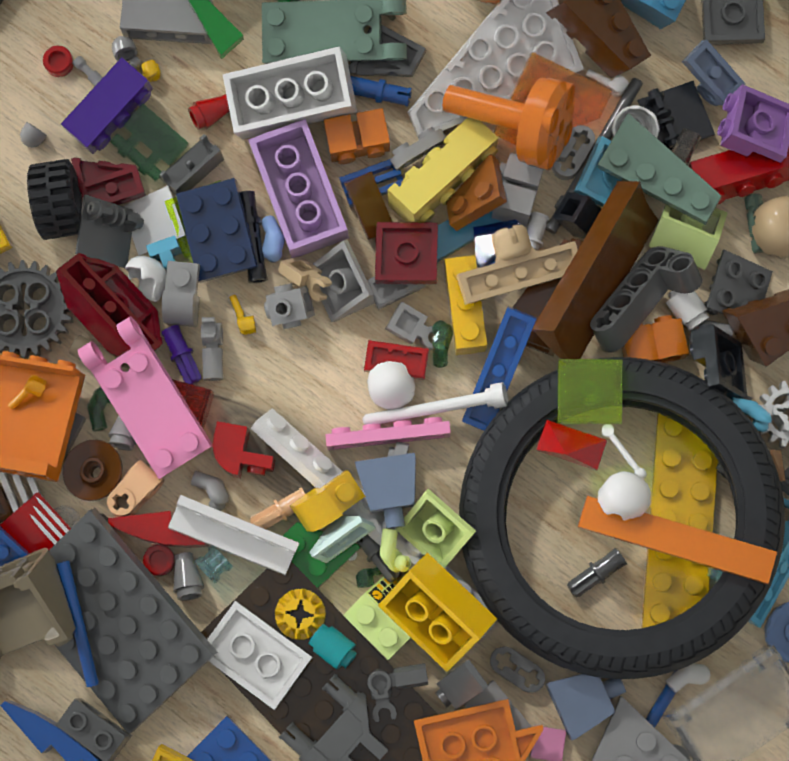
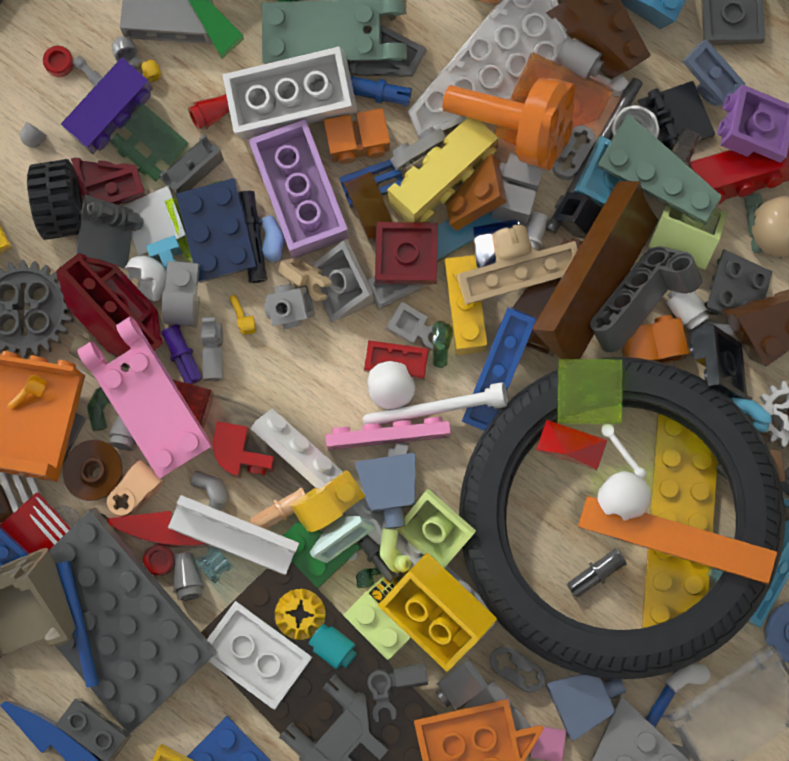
none -> light grey brick [557,37,604,80]

